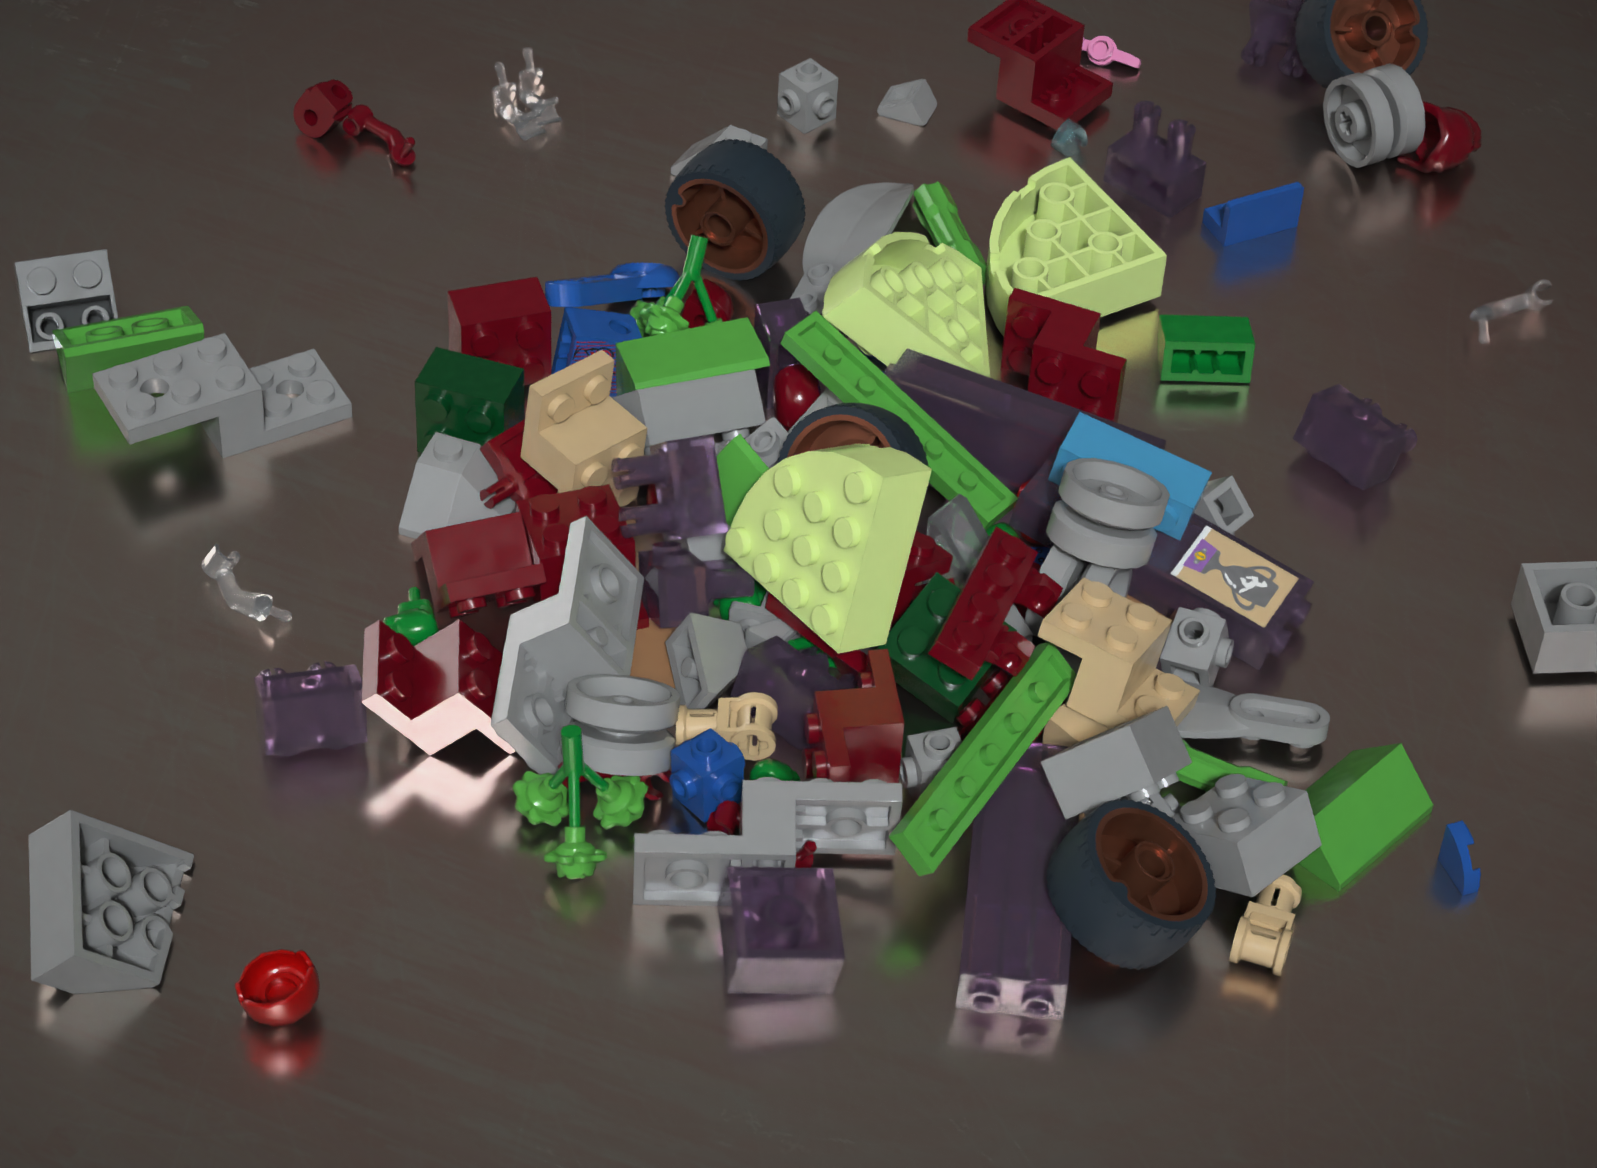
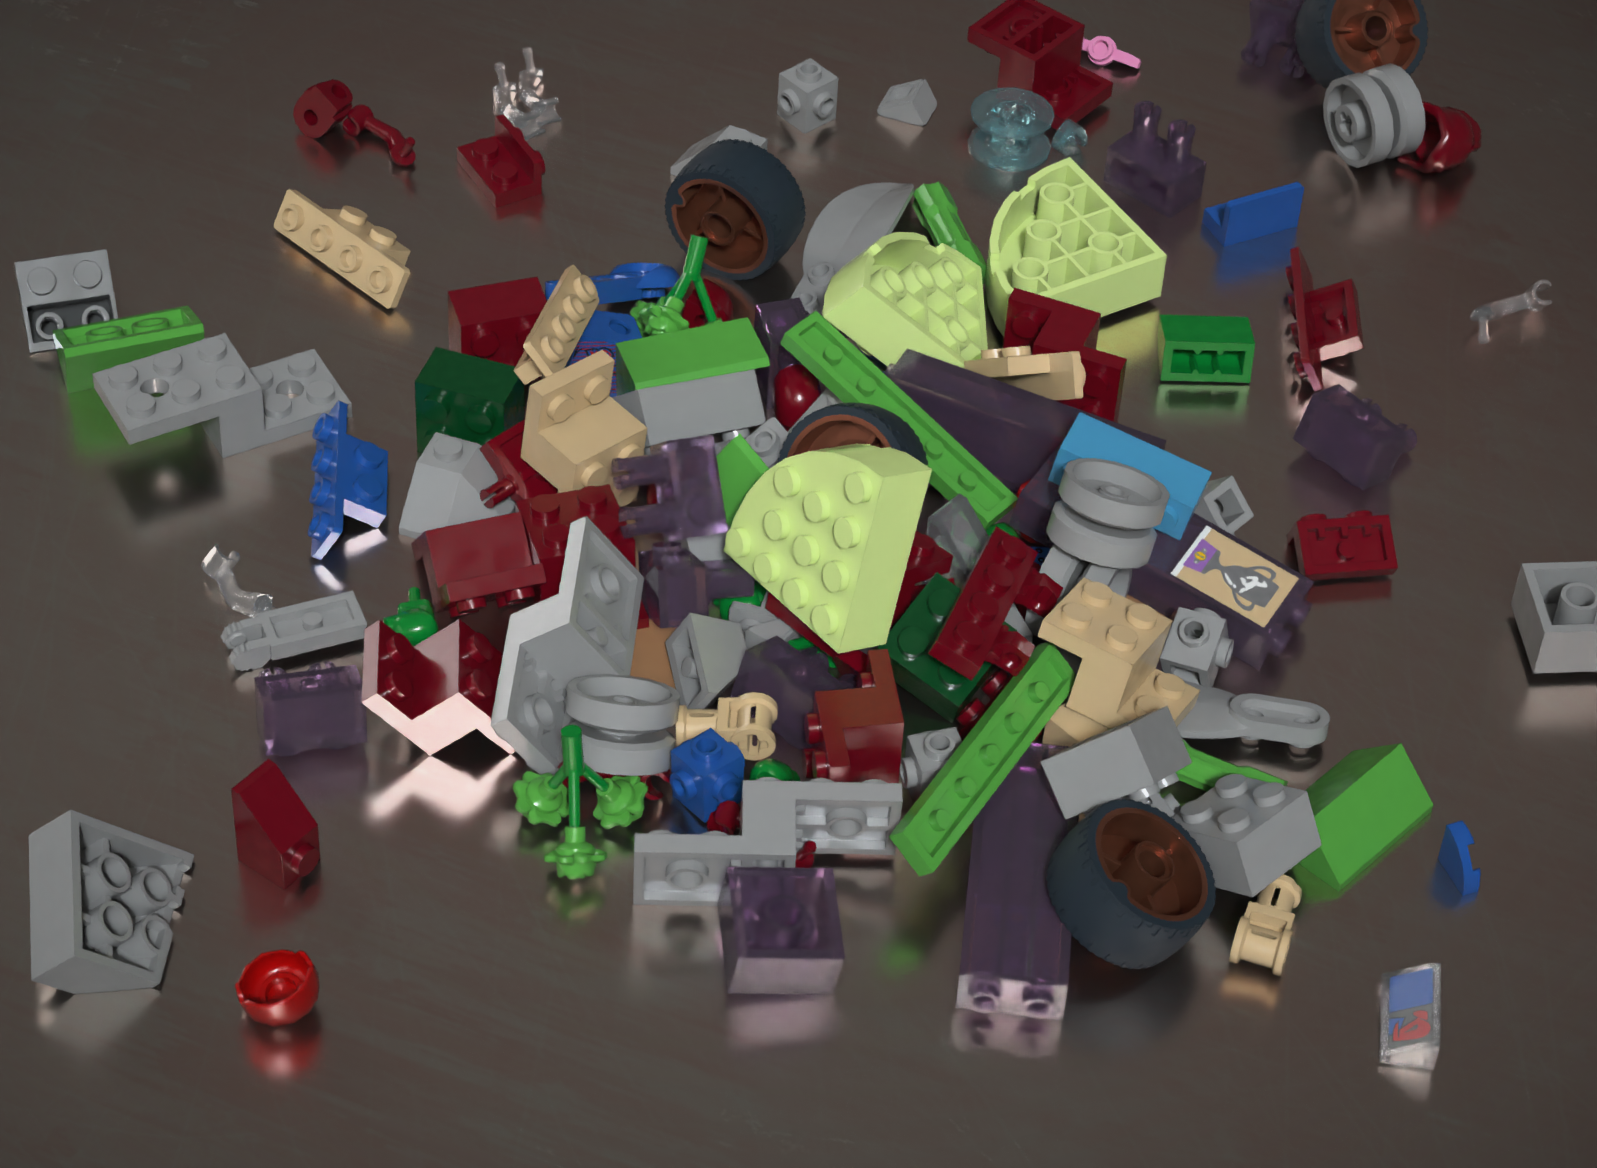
none -> light grey hinge [220,590,368,672]
none -> dark red slope [231,759,320,890]
none -> tan bracket [274,189,411,309]
none -> blue bracket [308,400,388,560]
none -> dark red bracket [457,114,545,209]
none -> tan bracket [513,265,600,385]
none -> tan bracket [964,346,1086,404]
none -> clear light blue piece [967,87,1055,172]
none -> dark red bracket [1286,246,1364,392]
none -> dark red bracket [1286,510,1398,581]
none -> slope [1379,963,1441,1070]

